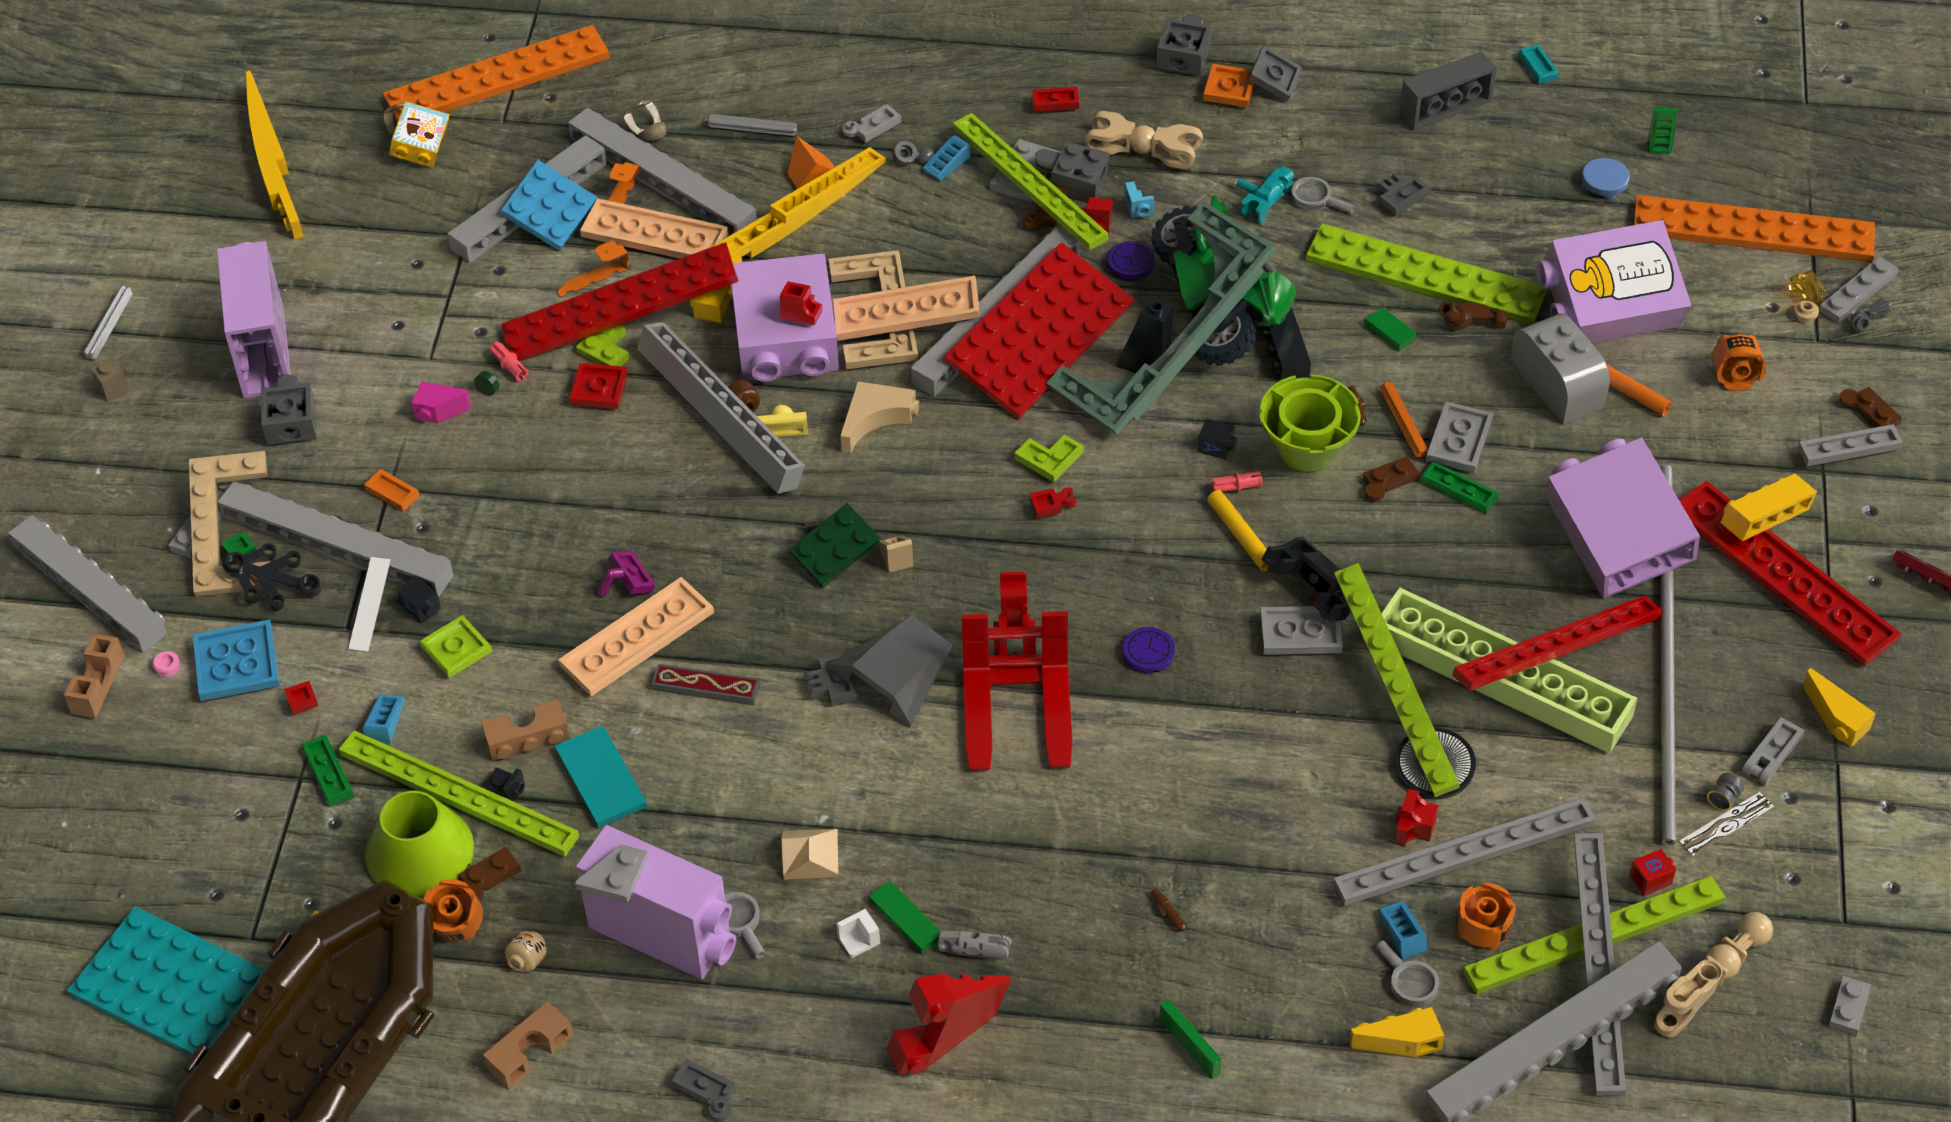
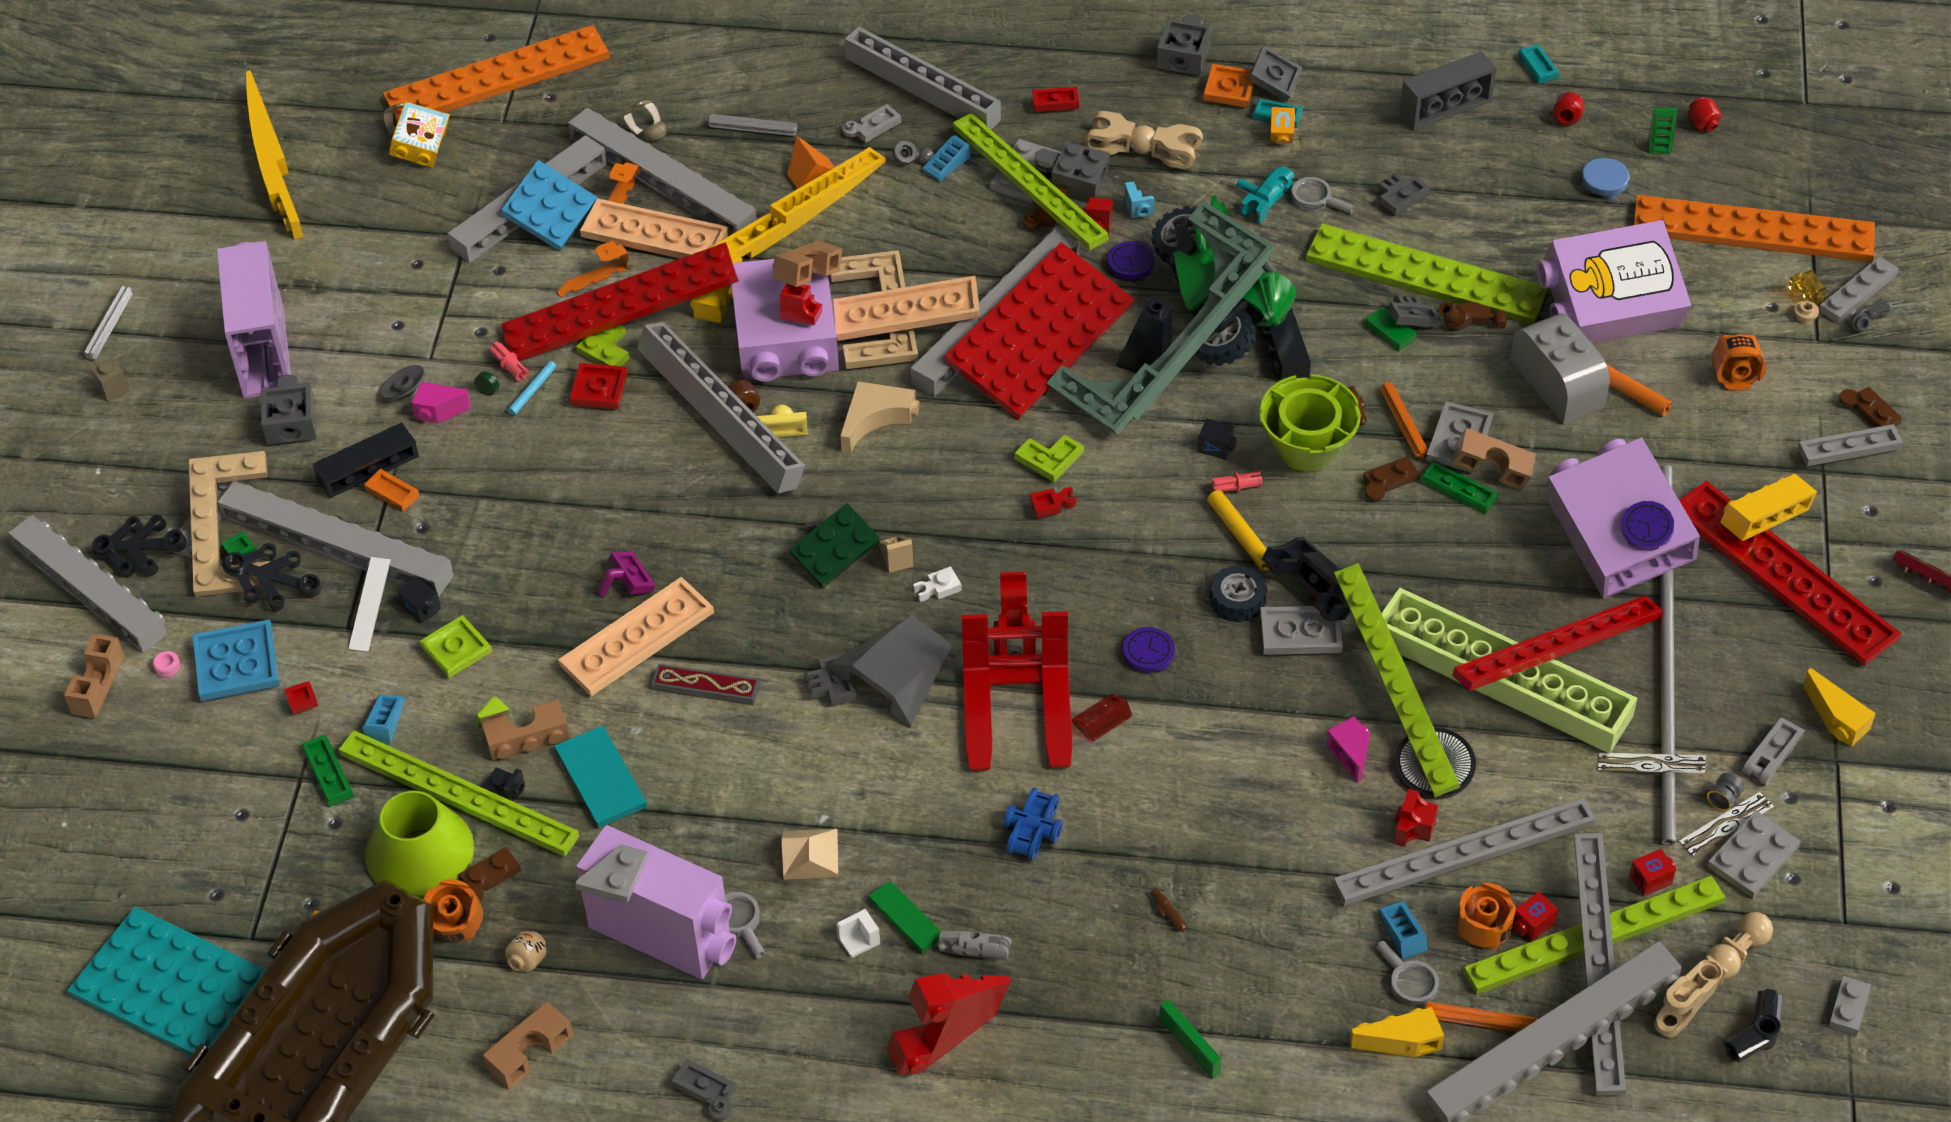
none -> black plant [92,514,187,578]
none -> black brick [313,422,419,499]
none -> dark grey dish [381,365,425,400]
none -> lime slope [476,696,510,726]
none -> medium azure bar [508,361,557,416]
none -> medium nougat arch [773,241,842,287]
none -> light grey brick [845,27,1001,129]
none -> white plate [913,567,962,602]
none -> blue axle [1004,787,1063,861]
none -> clear red slope [1071,694,1132,742]
none -> black wheel [1209,565,1267,622]
none -> teal tile [1253,99,1303,128]
none -> light orange brick [1270,107,1295,145]
none -> dark pink slope [1326,717,1370,783]
none -> dark grey hinge [1388,295,1442,328]
none -> orange axle [1425,1001,1538,1032]
none -> medium nougat arch [1452,428,1536,490]
none -> red brick [1513,892,1558,942]
none -> red head [1553,92,1584,126]
none -> sticker [1598,753,1706,773]
none -> dark purple tile [1621,501,1674,551]
none -> red head [1687,97,1722,132]
none -> light grey plate [1707,810,1801,899]
none -> black piece [1723,989,1783,1063]

